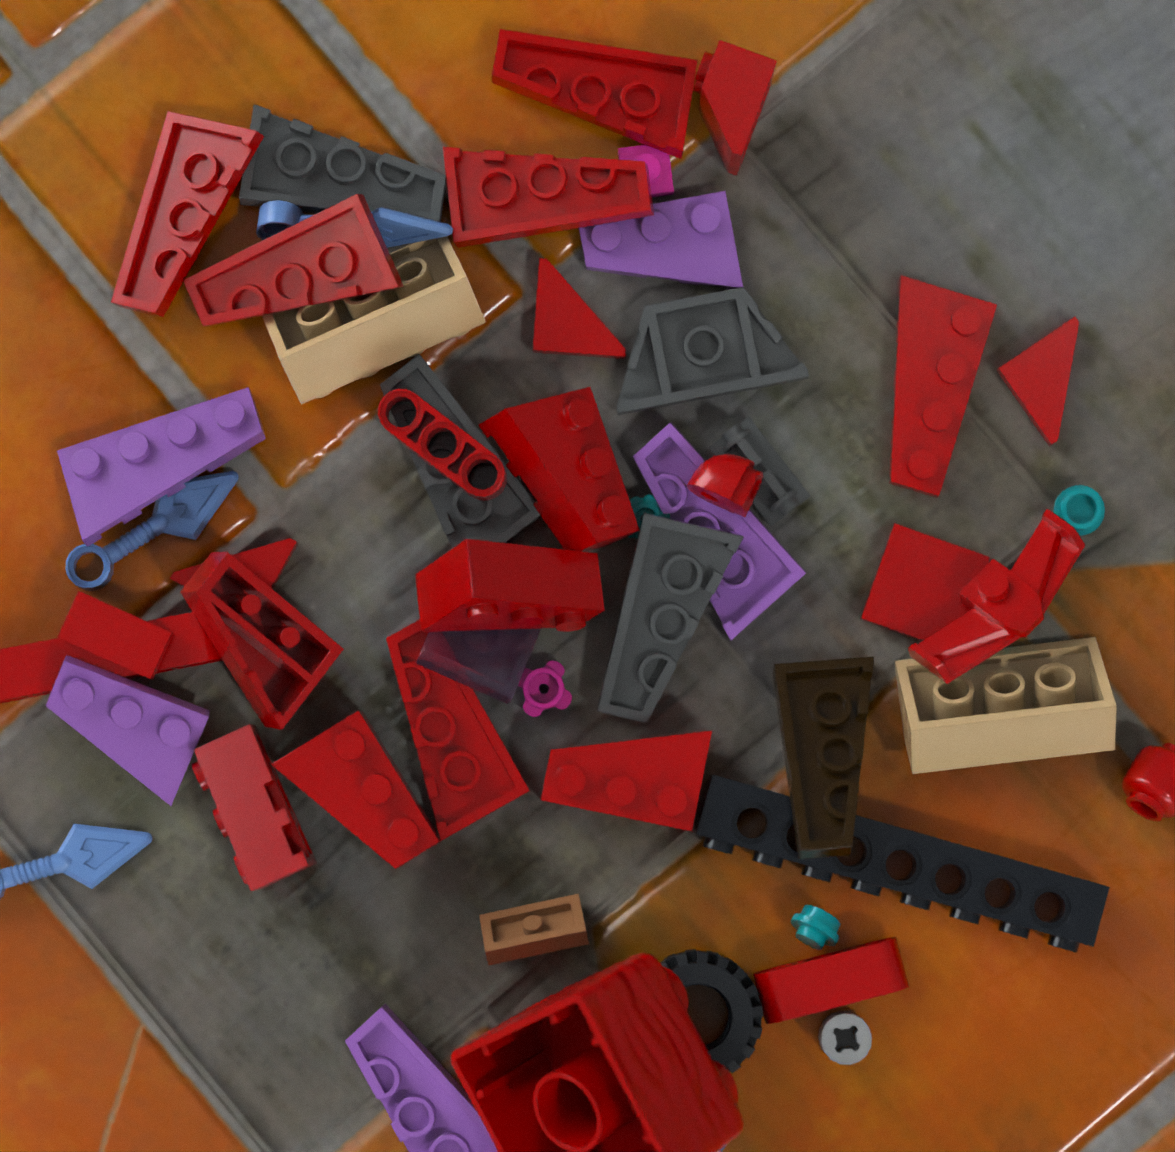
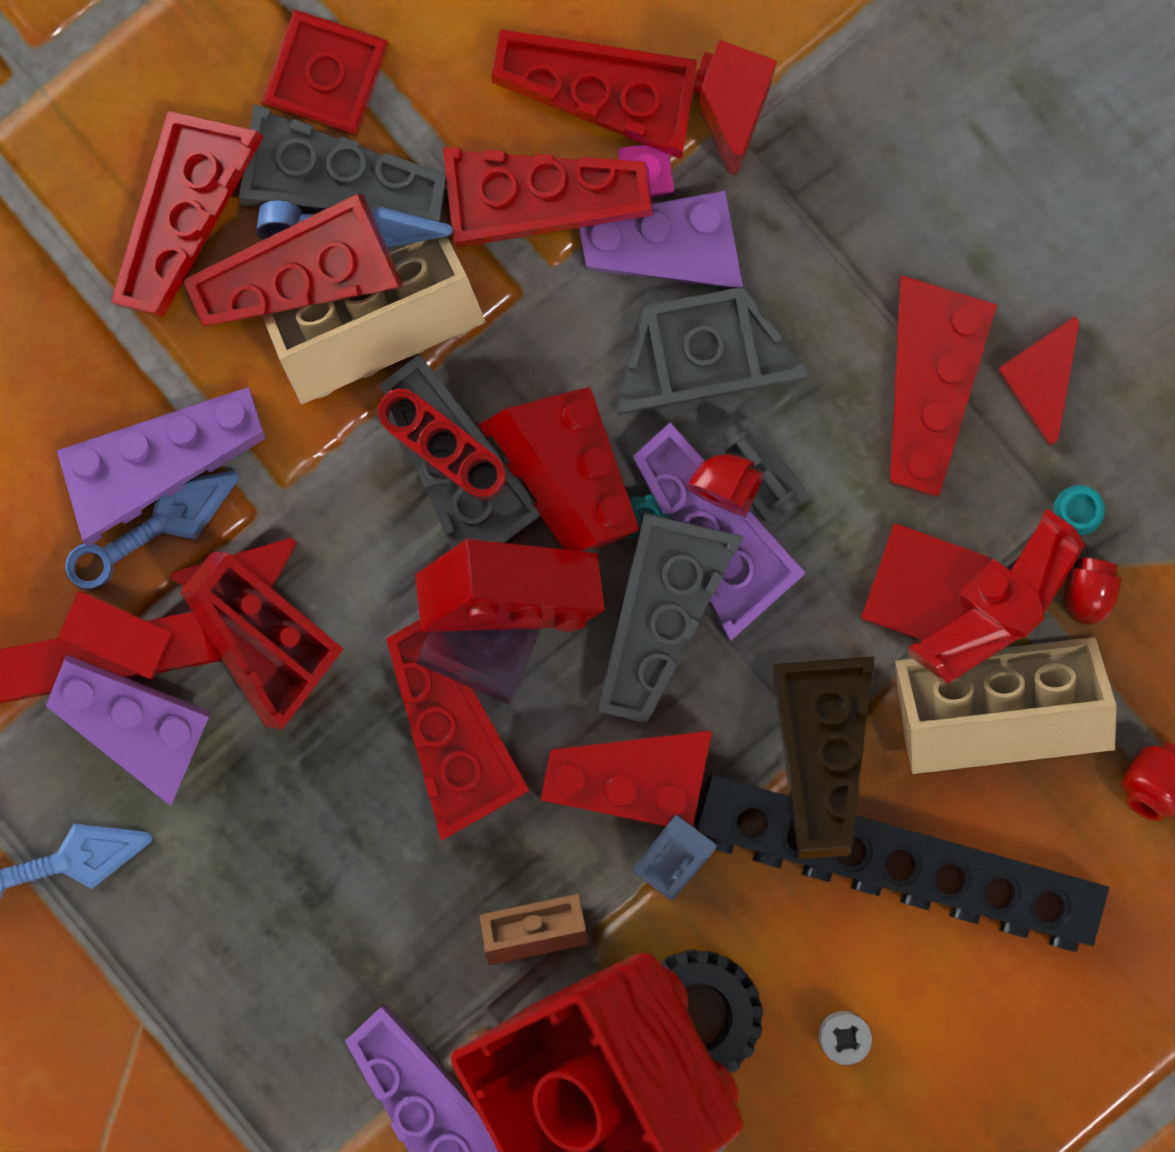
red wedge [191,724,317,892] -> none
red wedge [271,710,442,869] -> none
dark pink plate [516,661,572,717] -> none
red tile [533,258,626,359] -> none
red beam [753,937,909,1024] -> none
teal plate [790,905,841,950] -> none
none -> red tile [261,9,390,137]
none -> sand blue plate [632,815,717,901]
none -> red piece [1063,557,1122,625]

